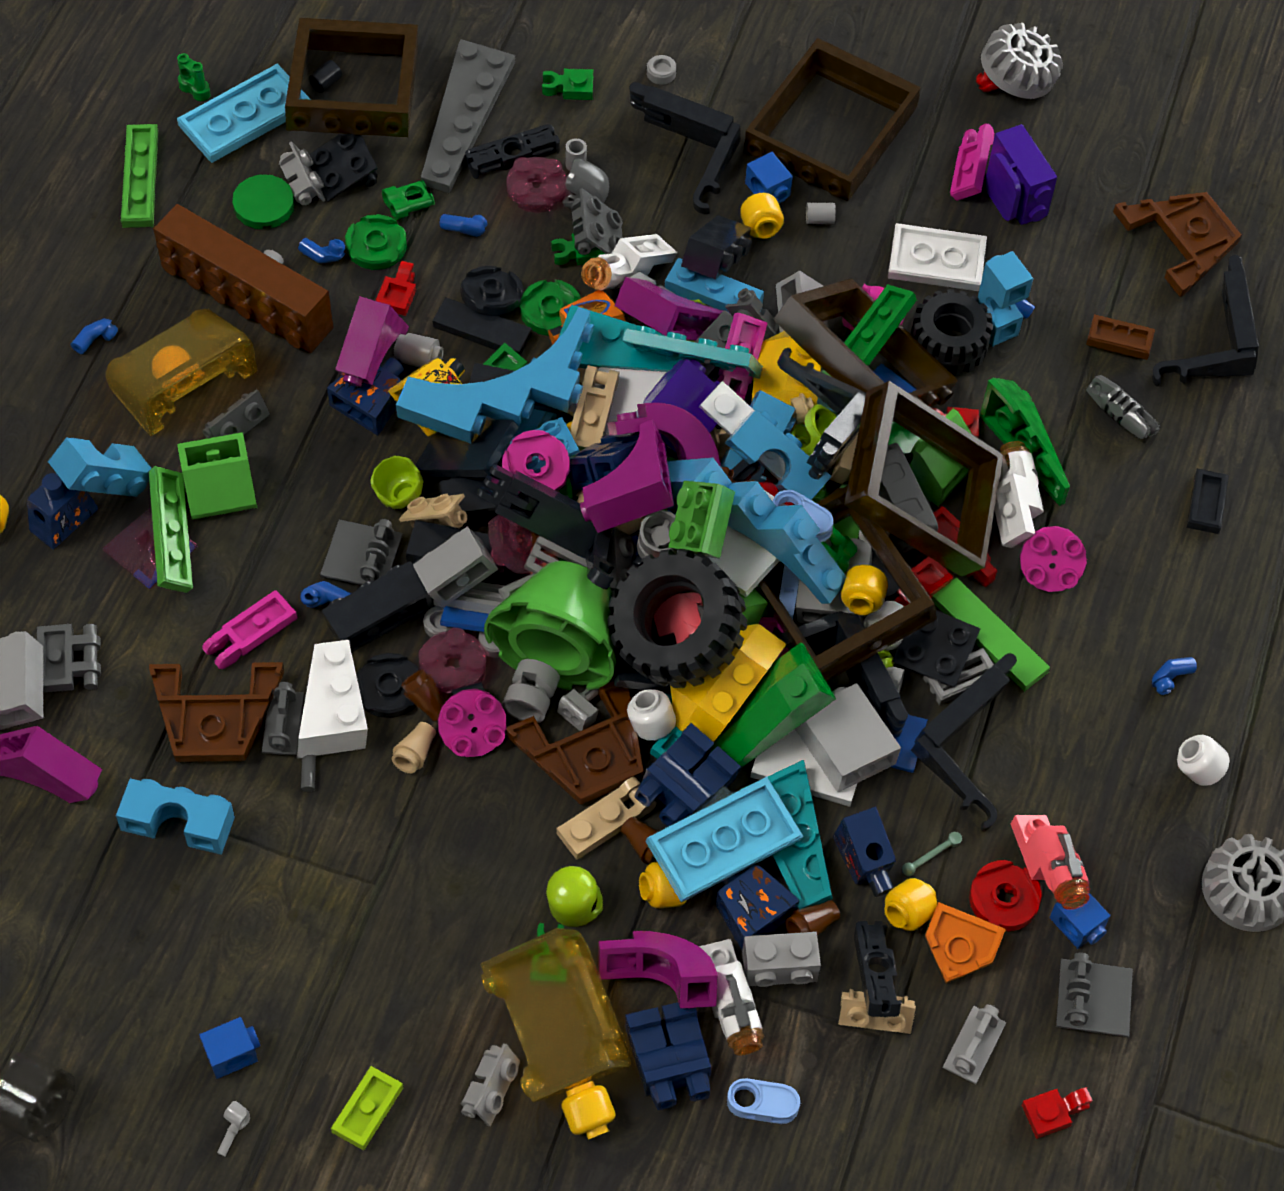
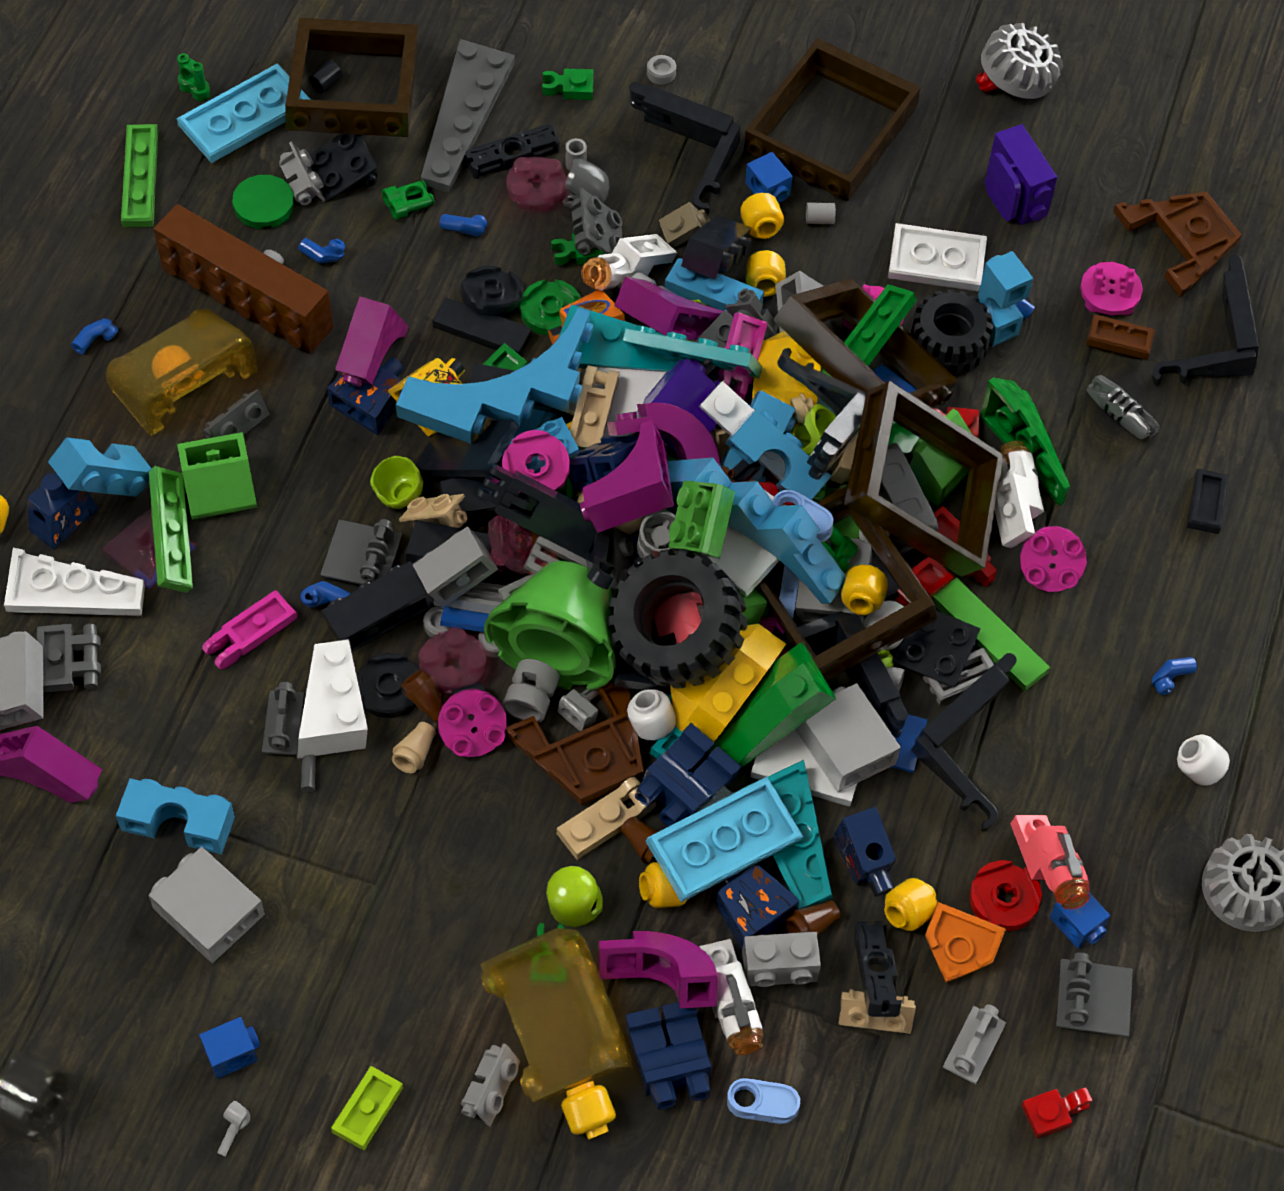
reddish brown wing [149,662,284,762] -> none
green tile [345,214,407,270] -> none
red plate [375,261,416,316] -> none
light grey brick [394,333,443,368] -> none
sand green hinge [902,832,962,876] -> none
dark pink hinge [950,123,995,201] -> none
none -> white wing [4,547,145,616]
none -> light grey brick [149,847,265,963]
none -> dark tan bracket [659,202,710,248]
none -> yellow head [745,250,786,297]
none -> dark pink plate [1080,262,1143,315]

